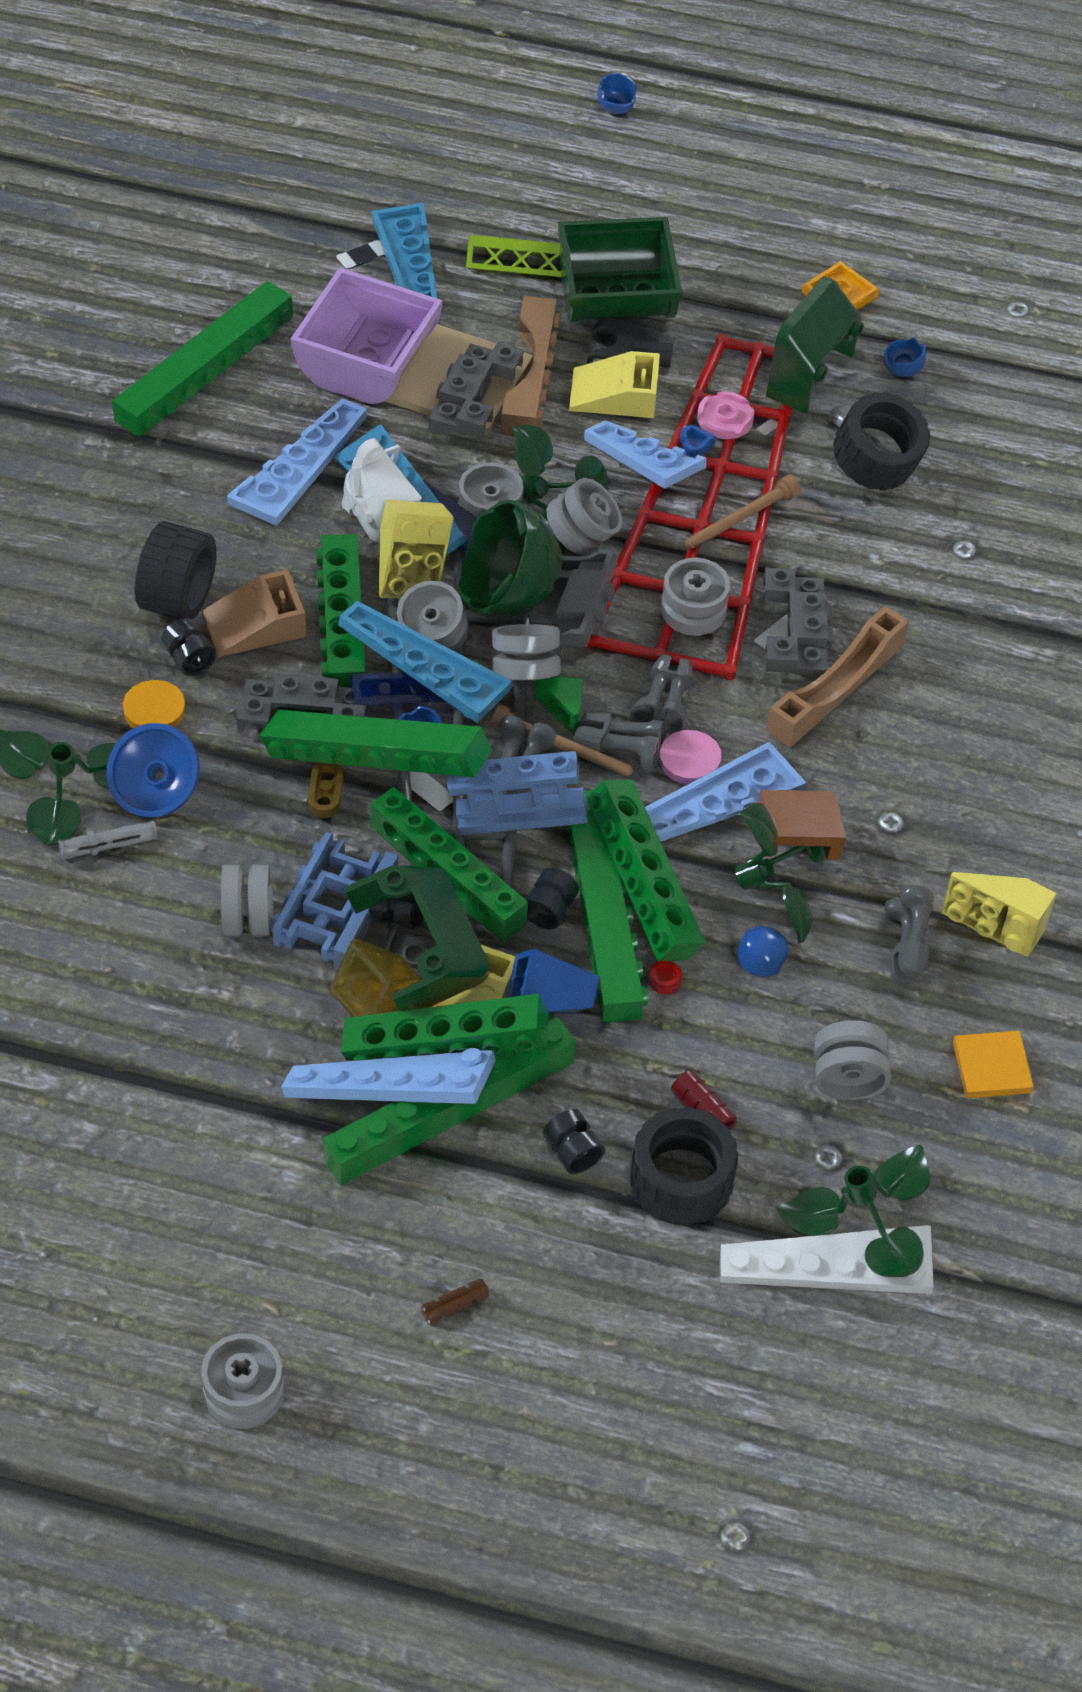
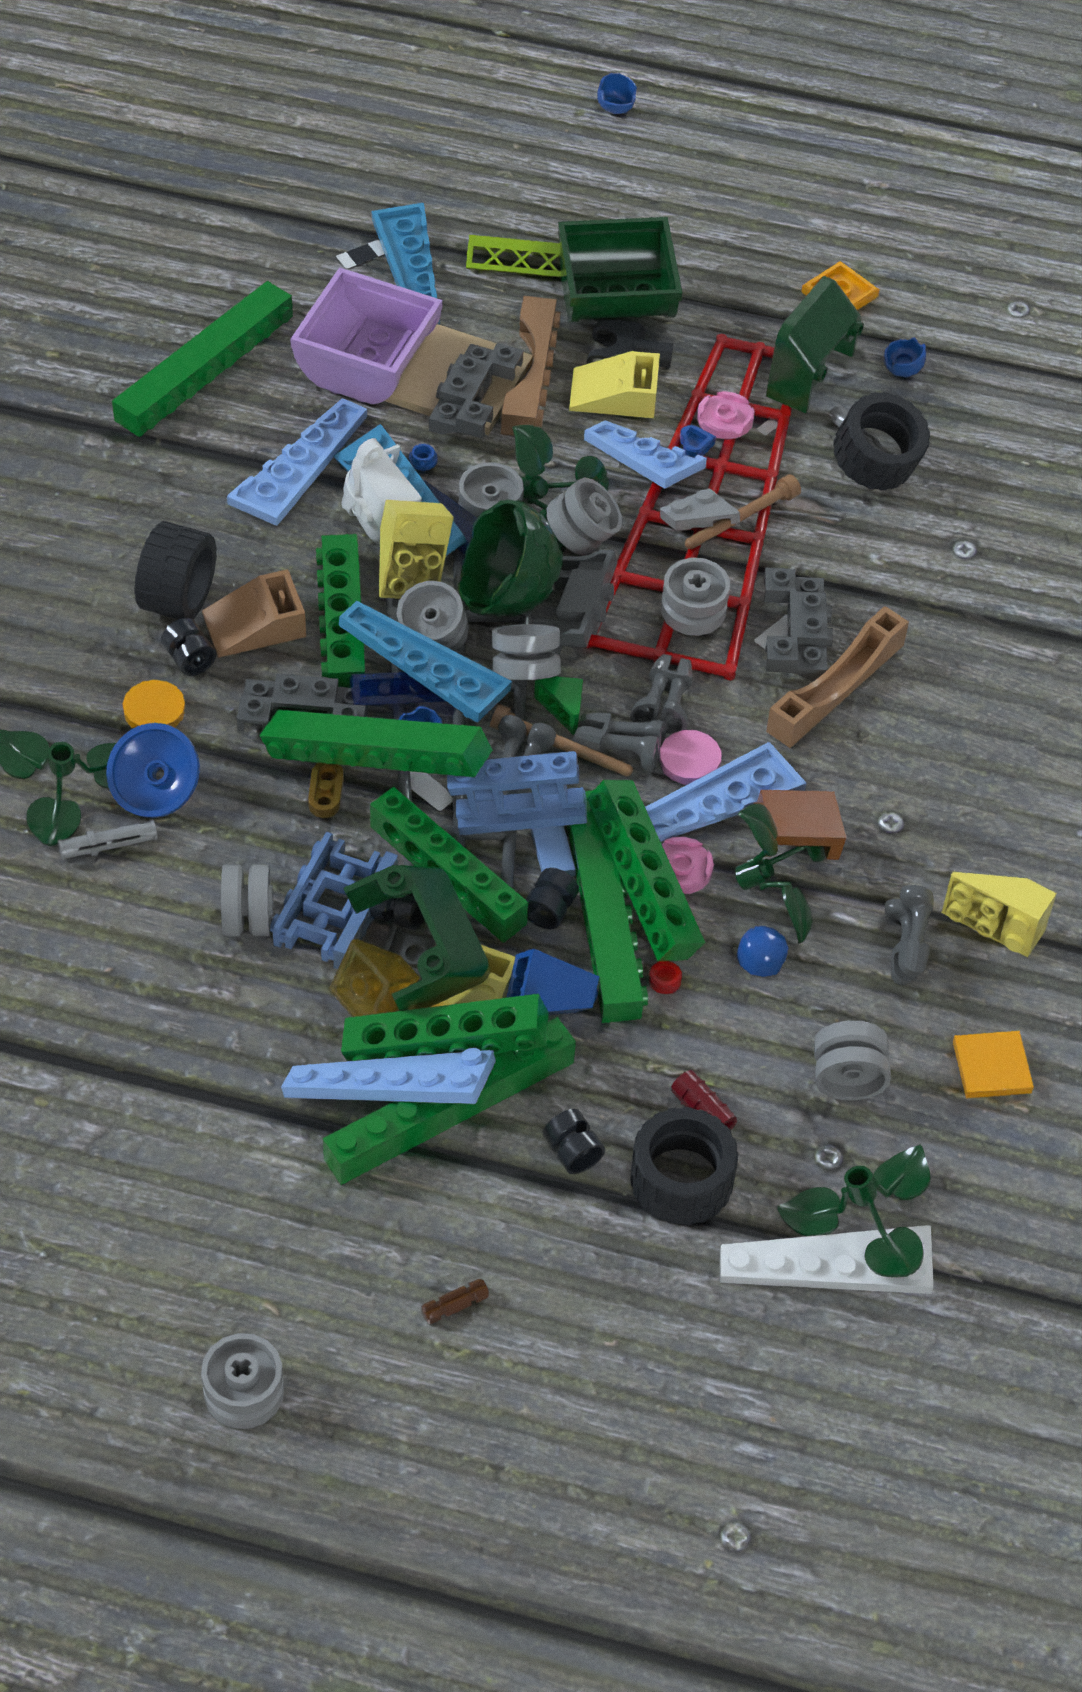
none -> blue plate [409,444,438,471]
none -> light blue tile [530,826,576,876]
none -> light grey wing [660,488,740,531]
none -> bright pink tile [662,837,714,894]

